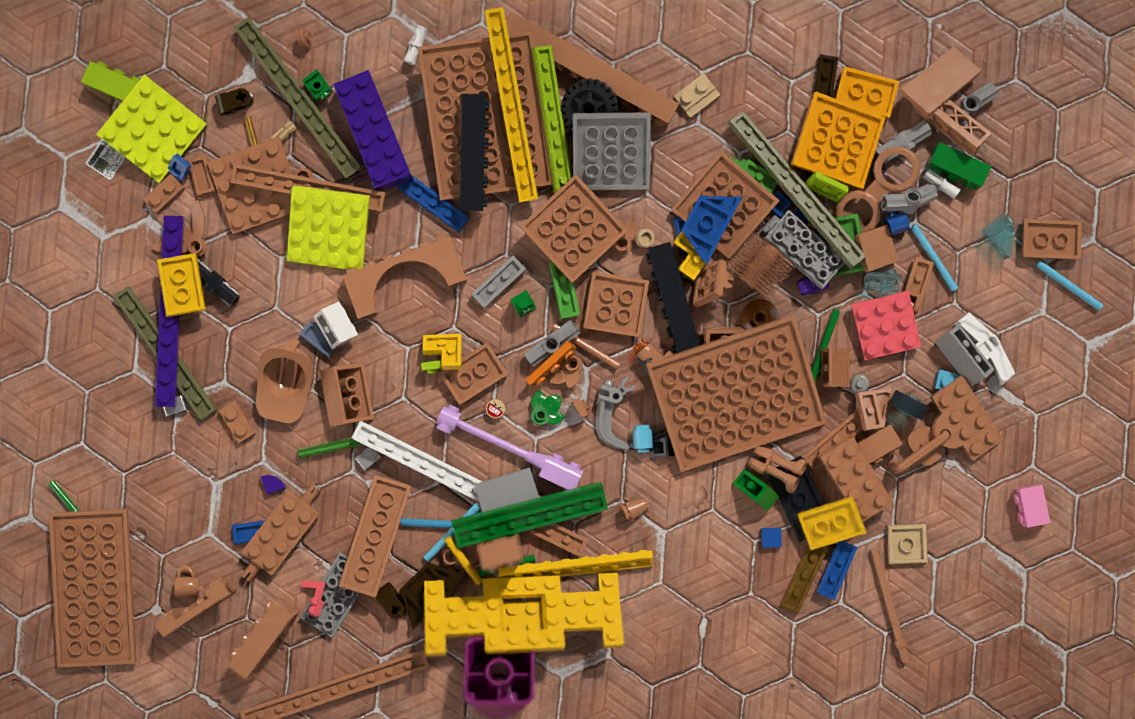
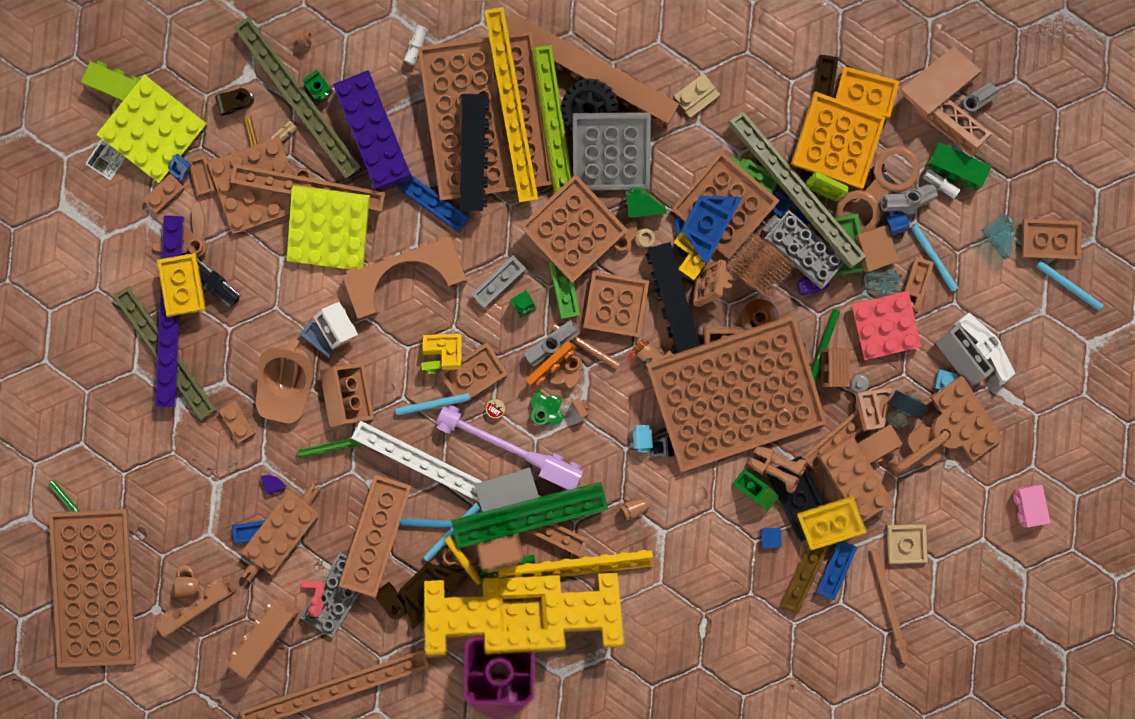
flat silver piece [163,395,187,417] -> none
flat silver piece [355,447,381,471] -> none
light grey piece [596,376,635,450] -> none
light grey piece [875,120,932,164] -> none
none -> medium azure bar [396,393,471,416]
none -> green slope [626,187,667,218]

